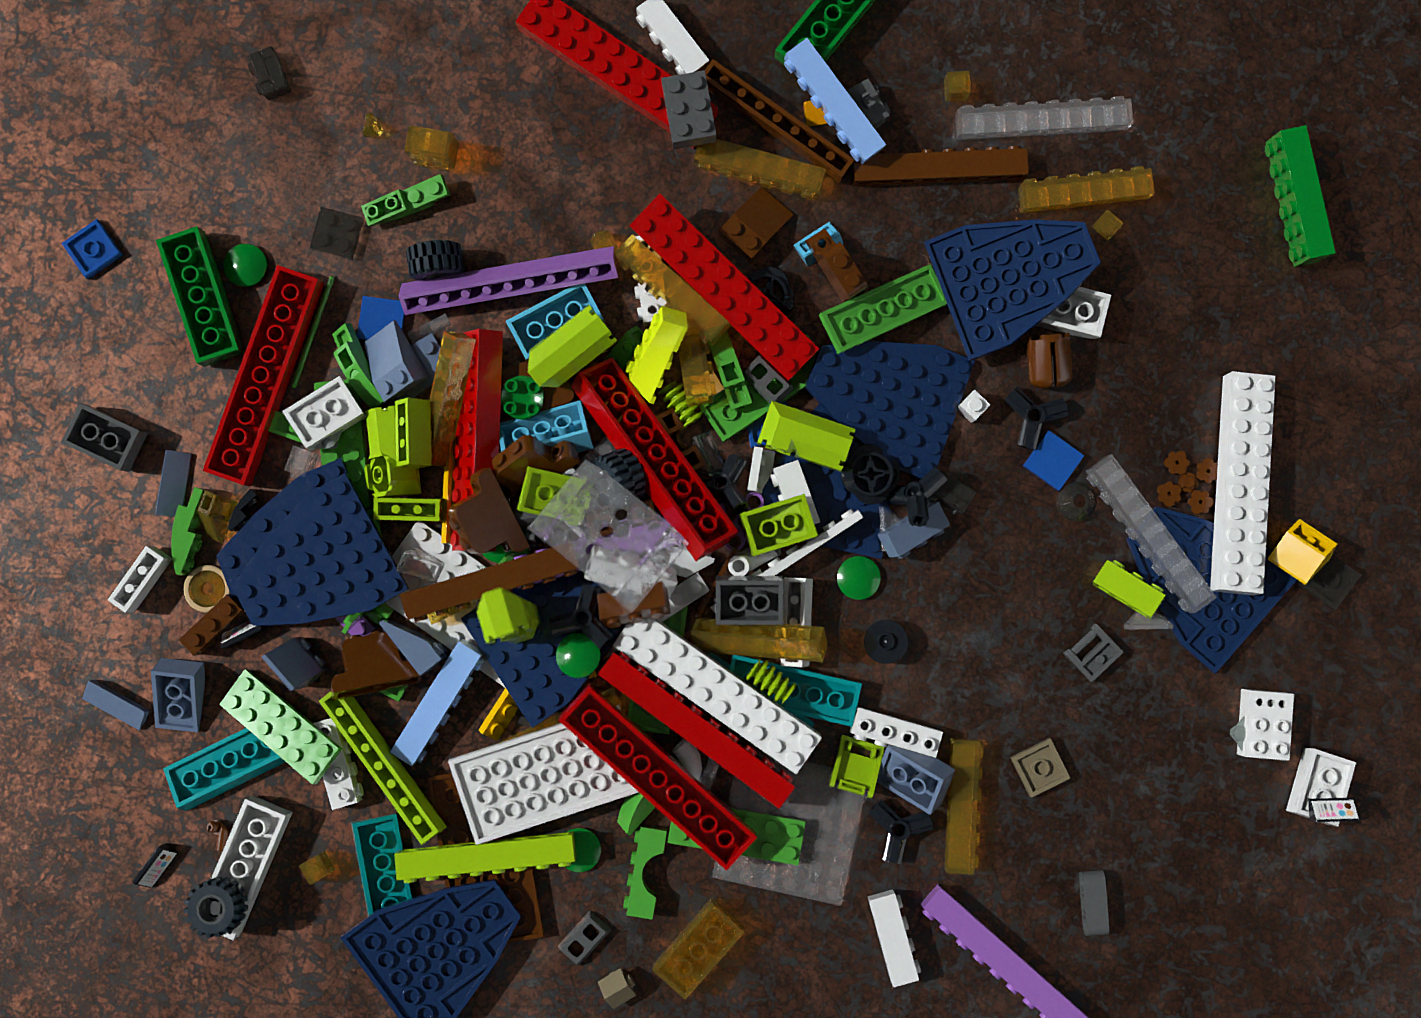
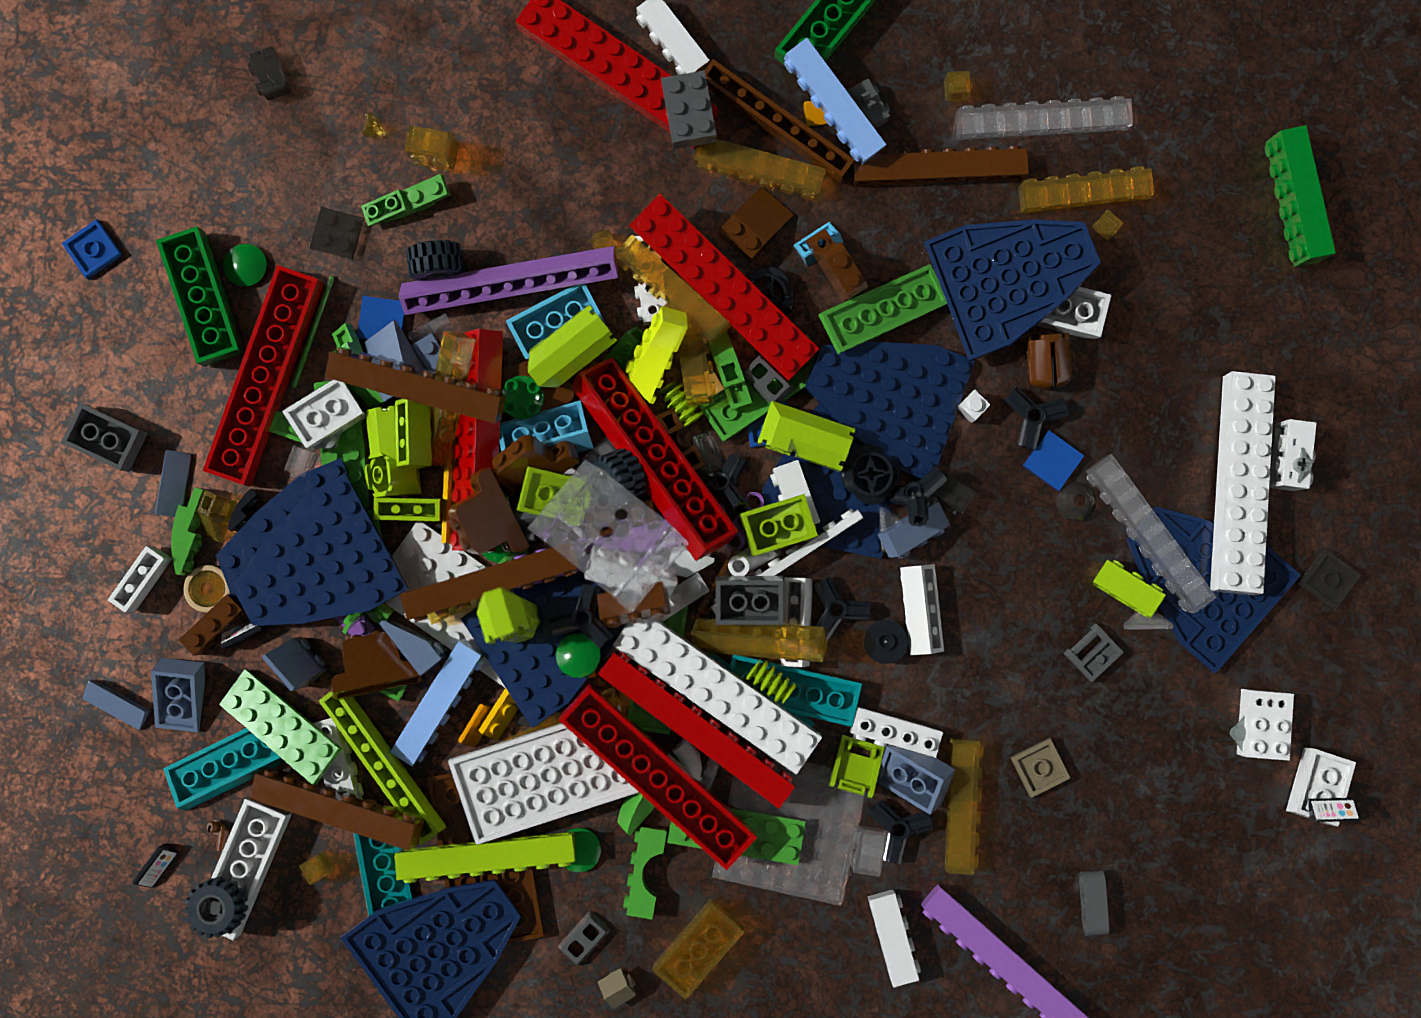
clear slope [396,547,445,583] -> none
white bracket [747,446,775,494] -> none
green dish [837,556,880,600] -> none
reddish brown plant [1157,451,1218,514] -> none
yellow slope [1268,519,1337,585] -> none
none -> reddish brown brick [250,768,424,850]
none -> reddish brown brick [325,347,506,423]
none -> light orange slope [459,702,493,747]
none -> black piece [811,576,870,642]
none -> clear brick [849,826,887,877]
none -> white brick [900,564,944,655]
none -> white piece [1269,419,1316,491]

